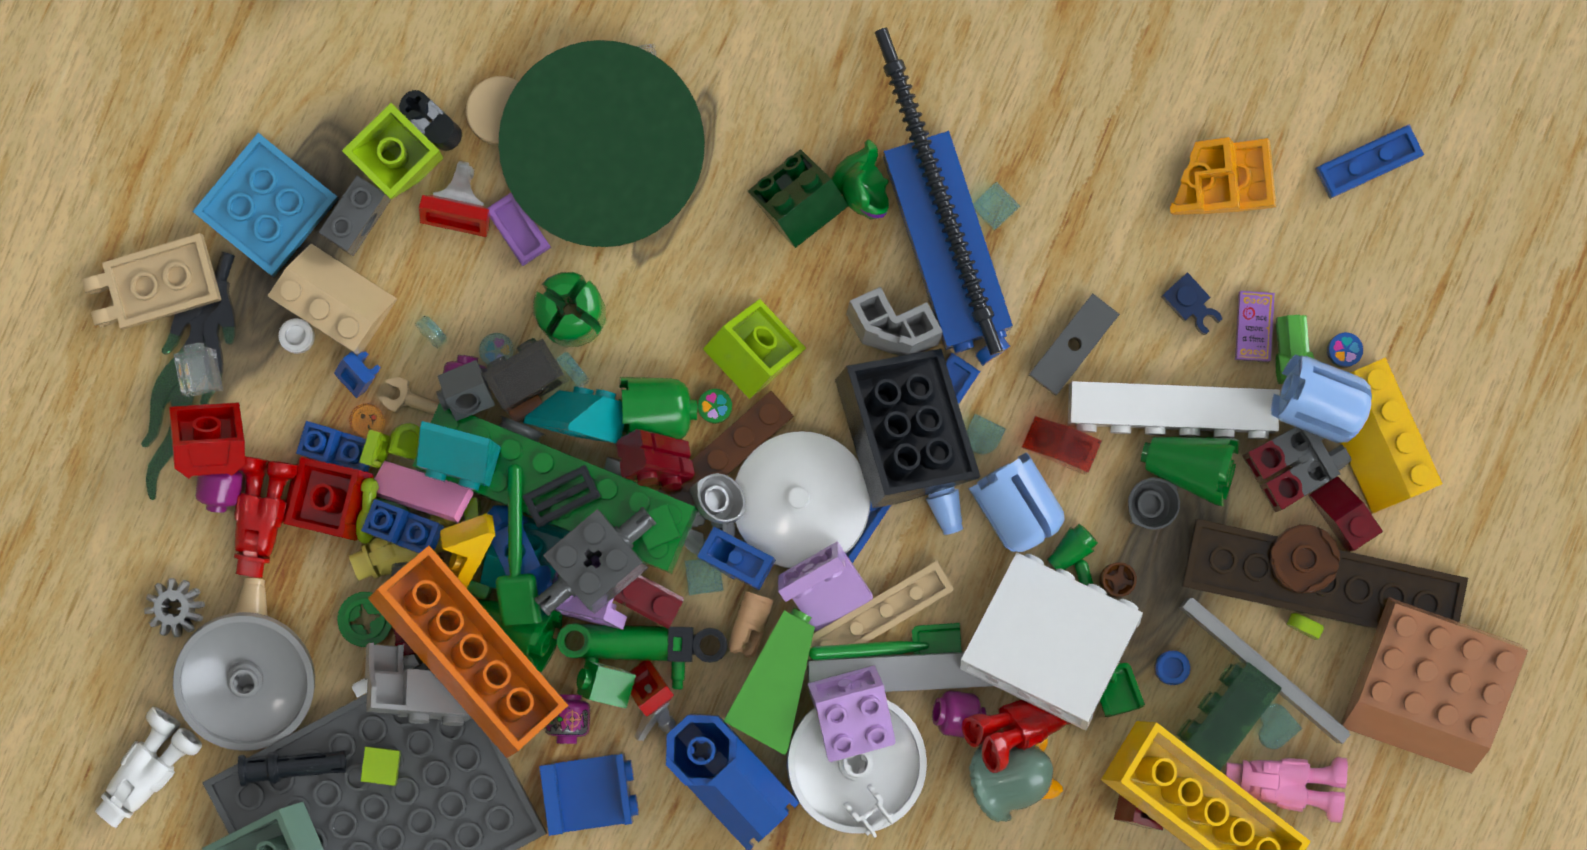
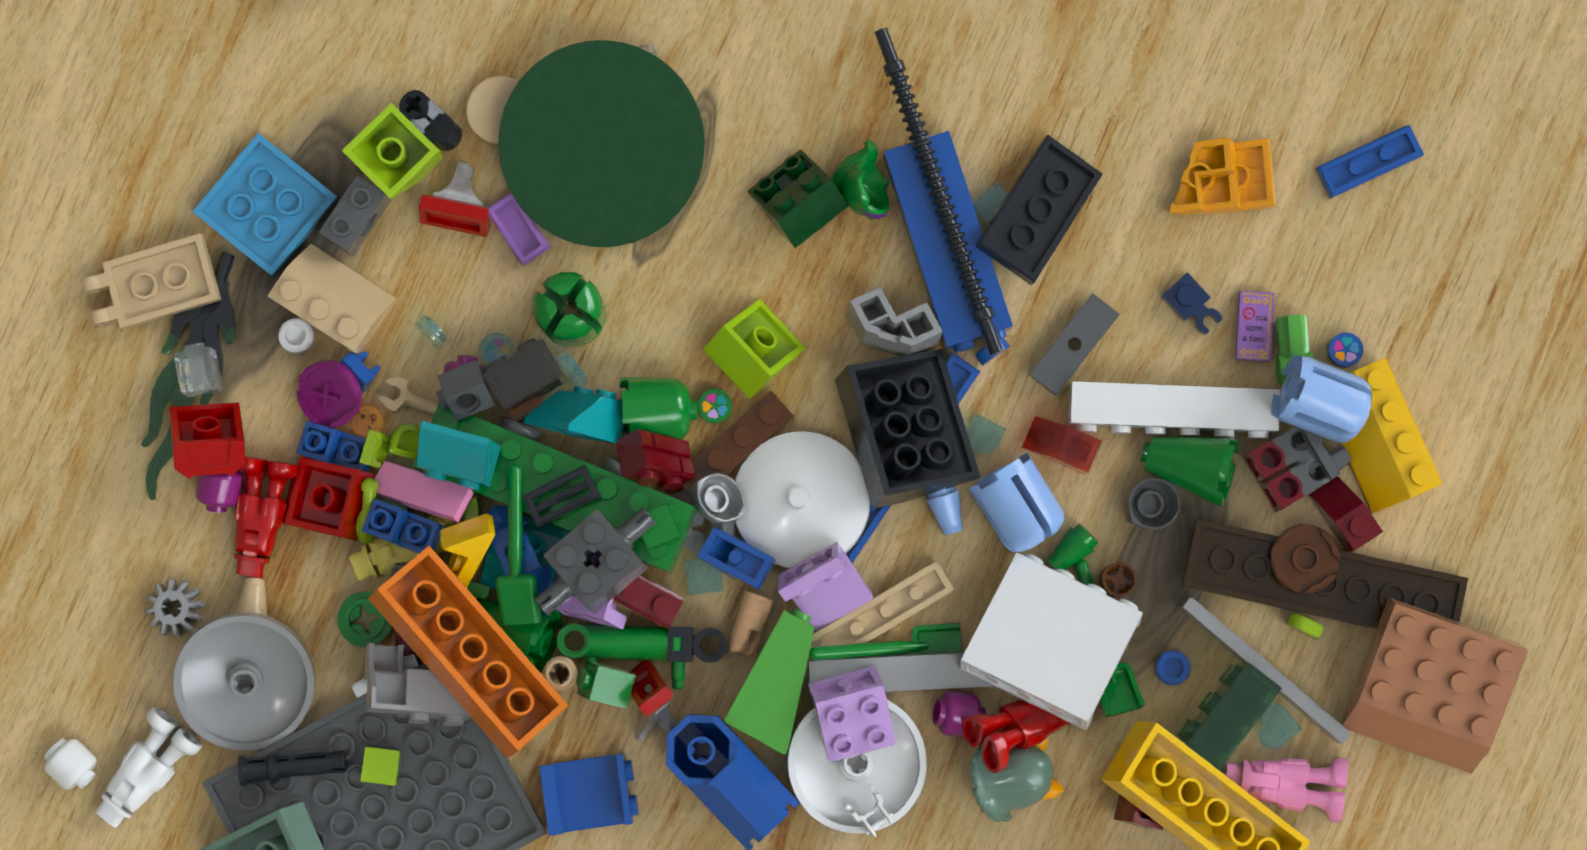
magenta head [545,694,590,744] -> none
none -> white head [43,738,97,790]
none -> magenta tile [297,360,362,429]
none -> tan cone [543,656,578,691]
none -> black tile [975,135,1103,285]

